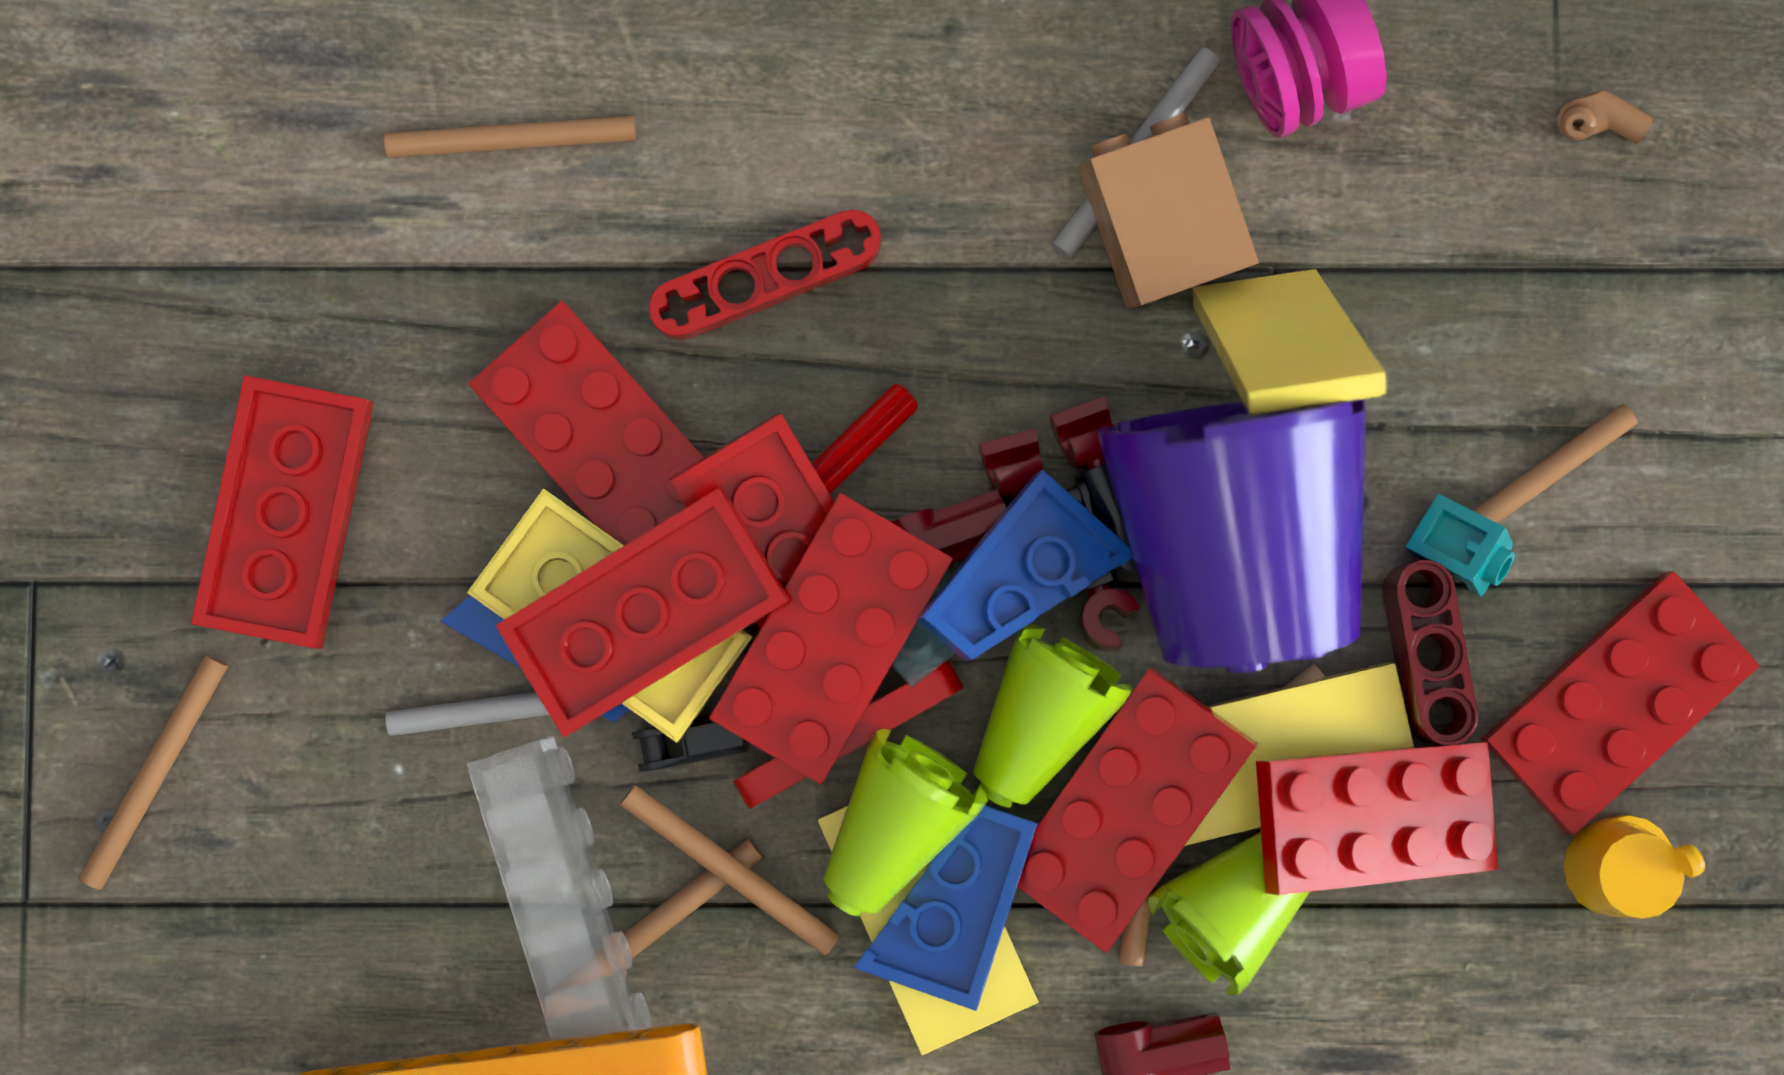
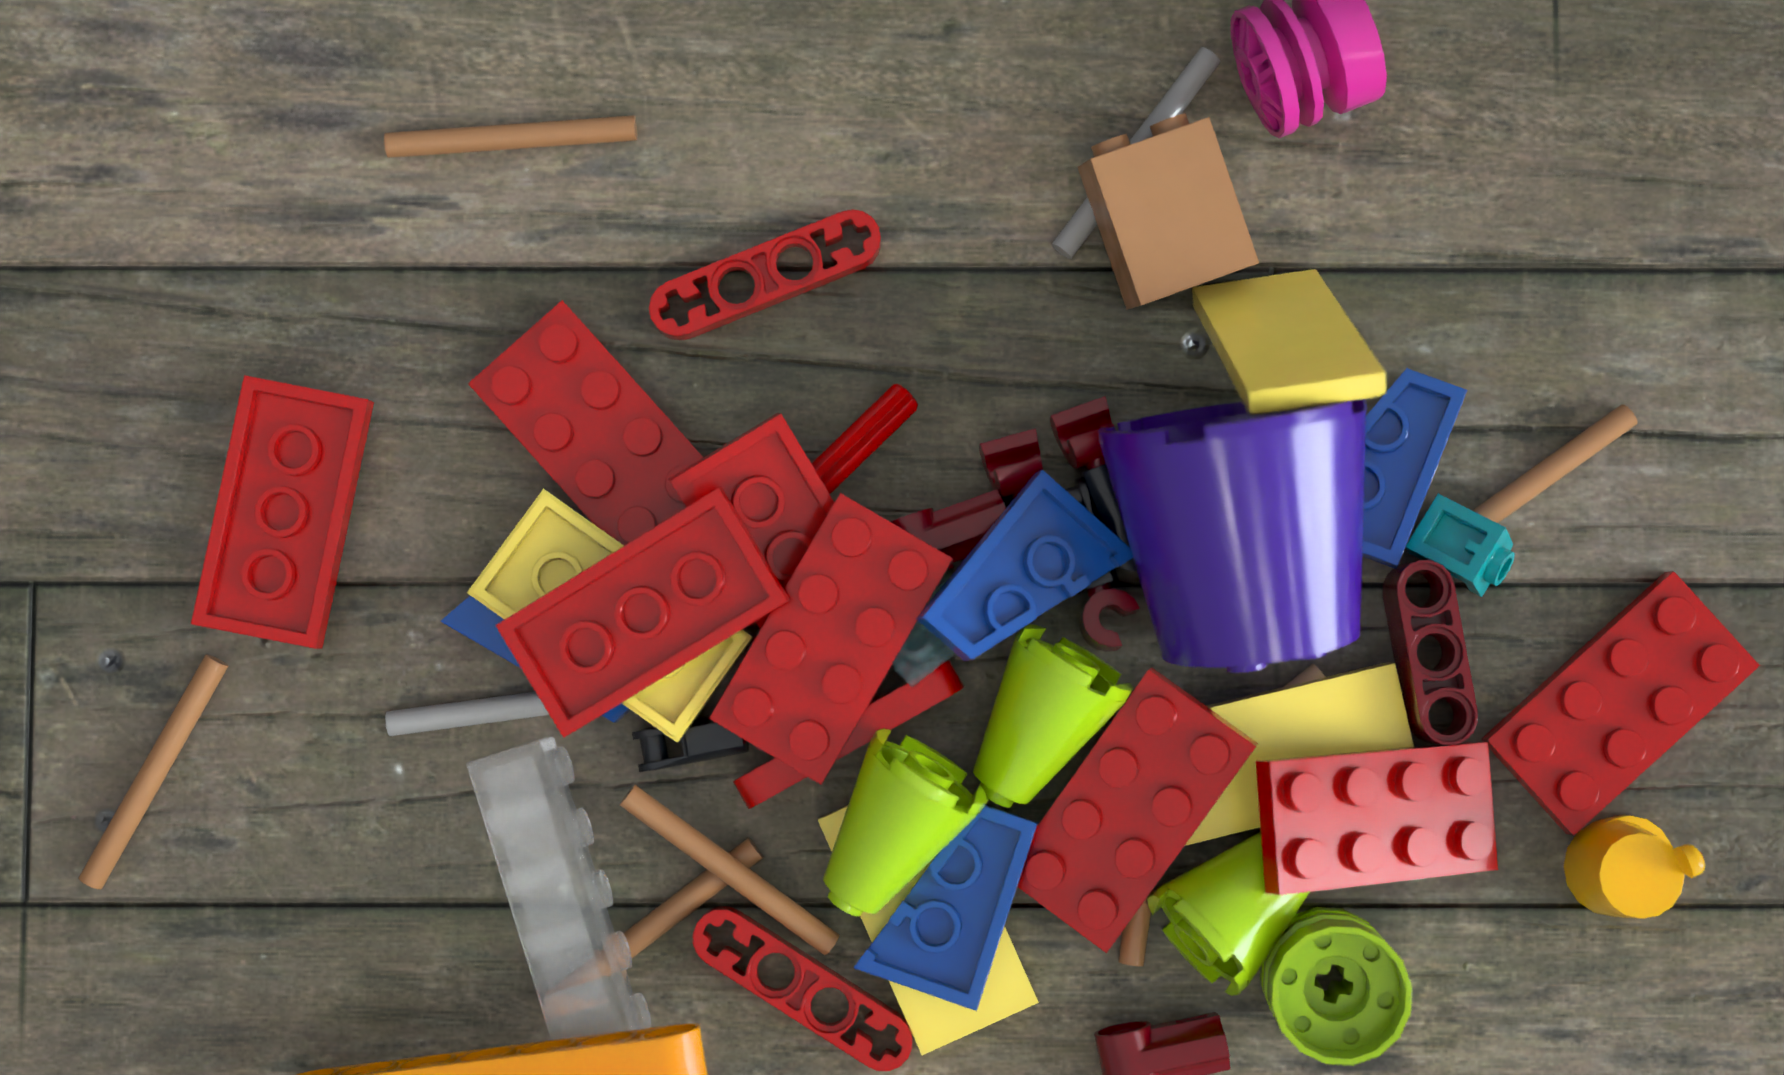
medium nougat arm [1557,90,1654,144] -> none
none -> red beam [693,906,912,1071]
none -> lime wheel [1260,907,1412,1065]
none -> blue wing [1362,368,1467,569]

